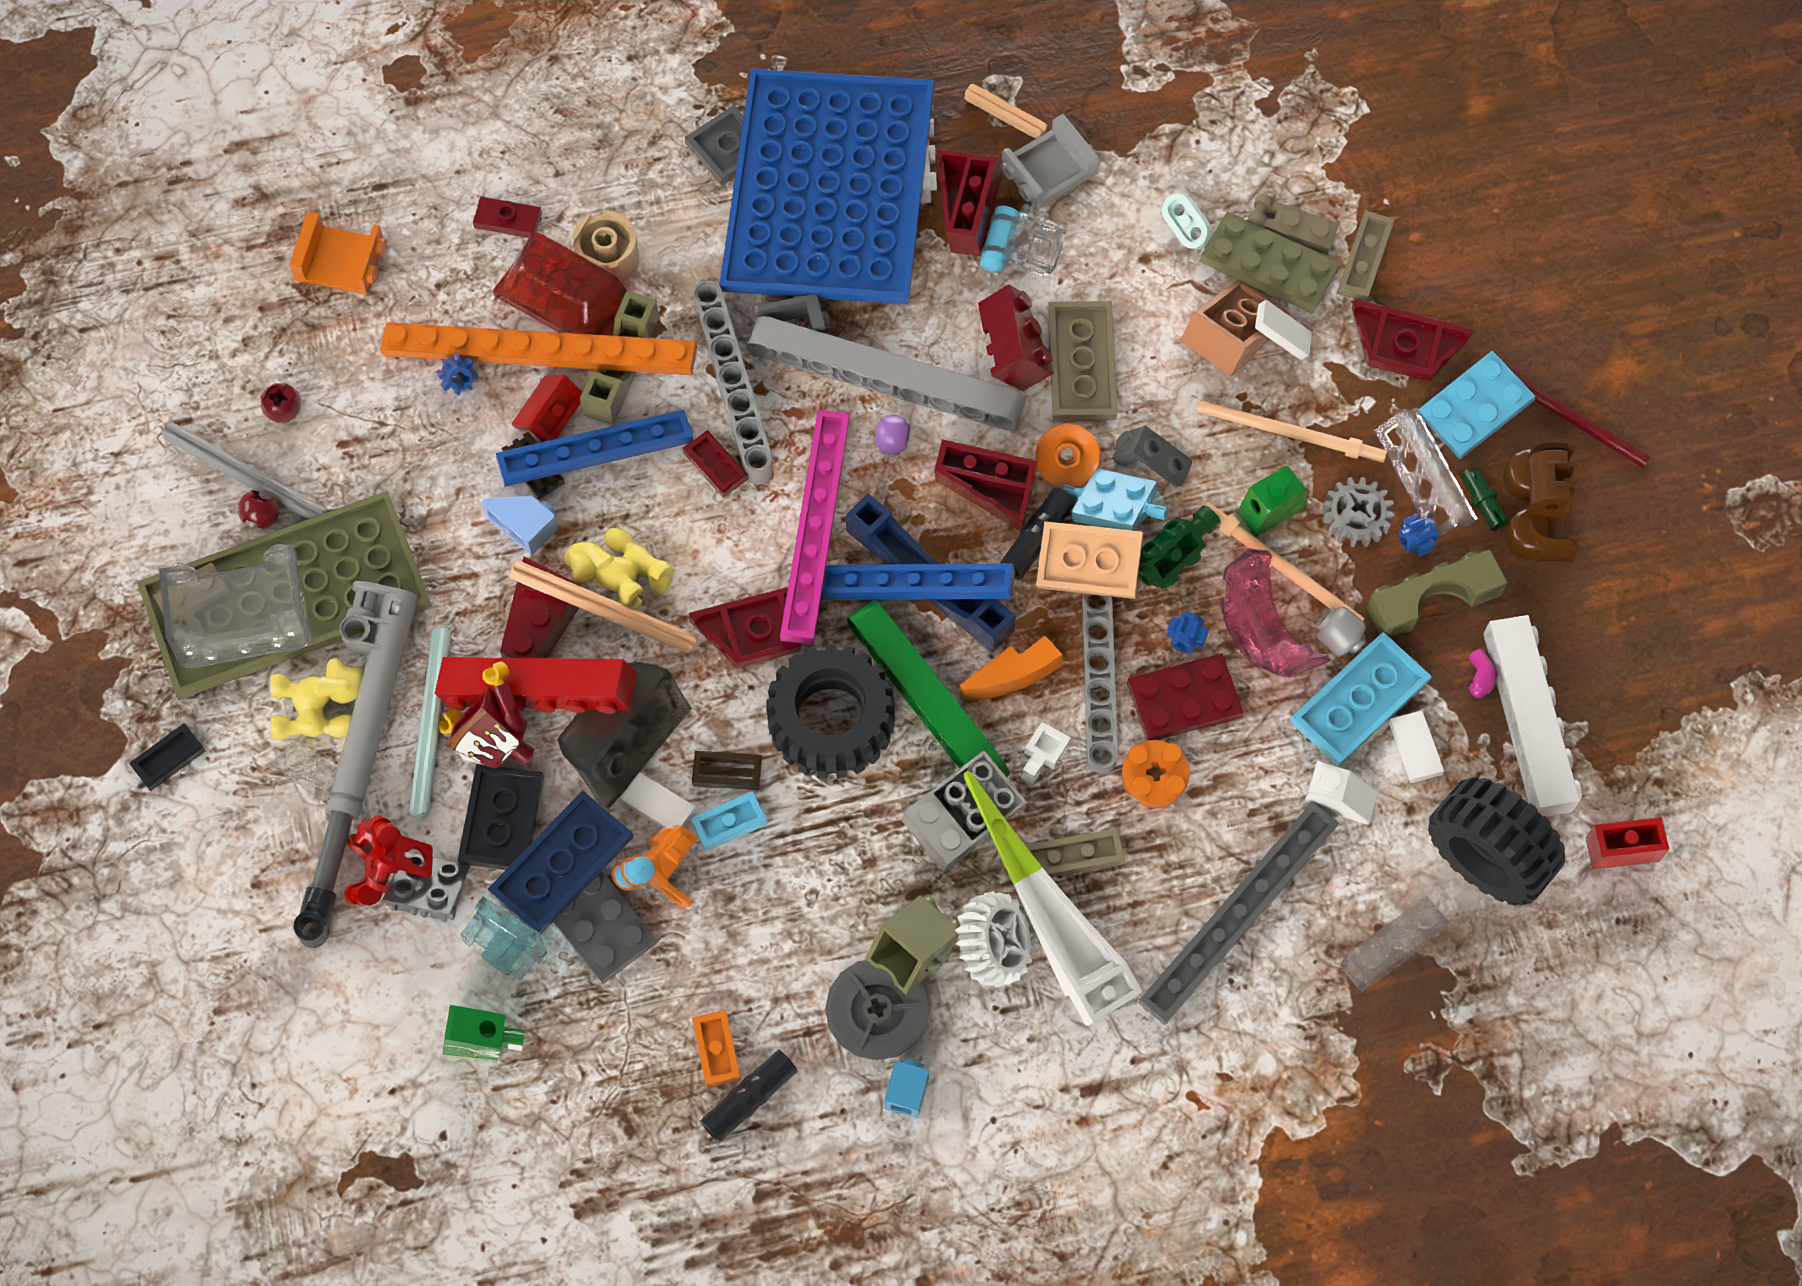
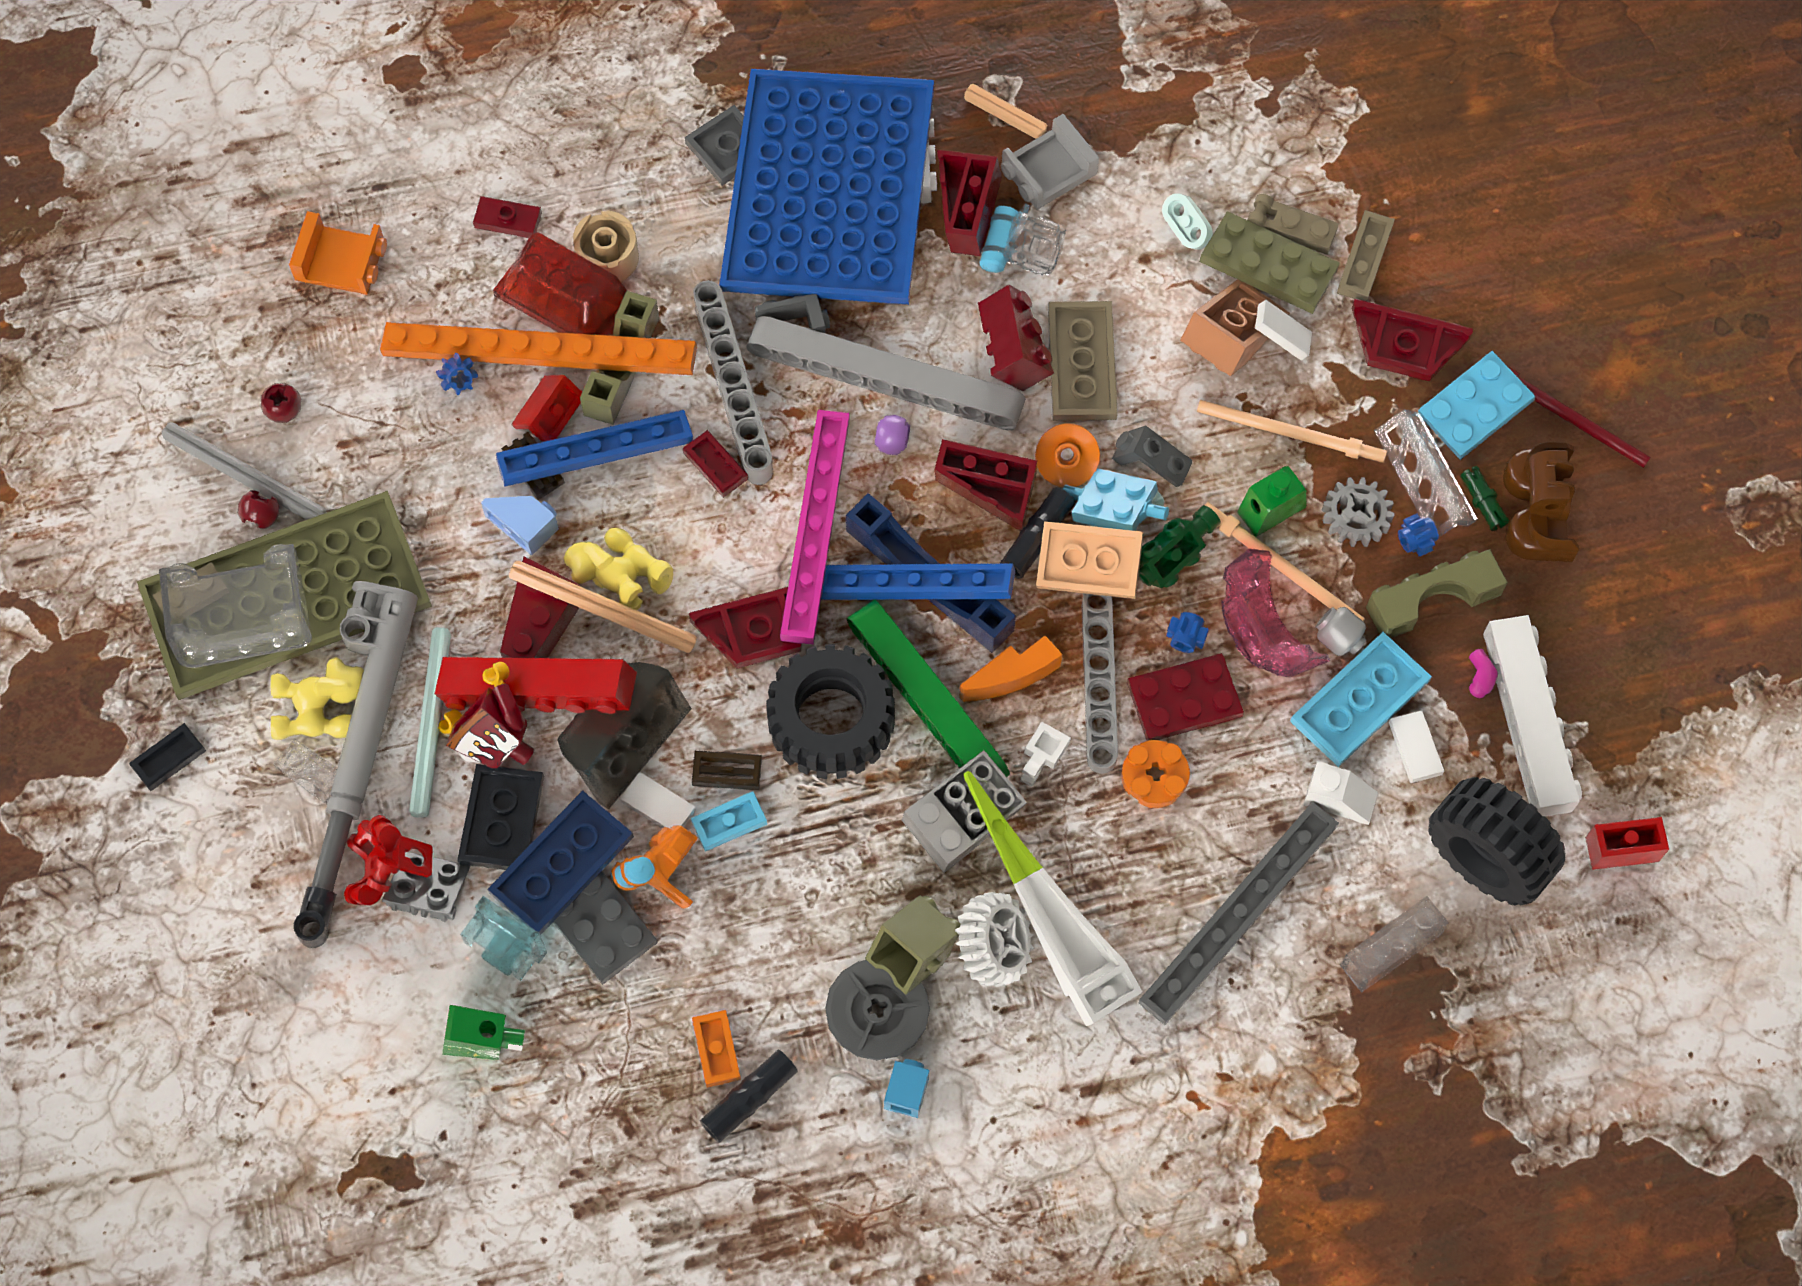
dark tan plate [1025,828,1125,878] -> none

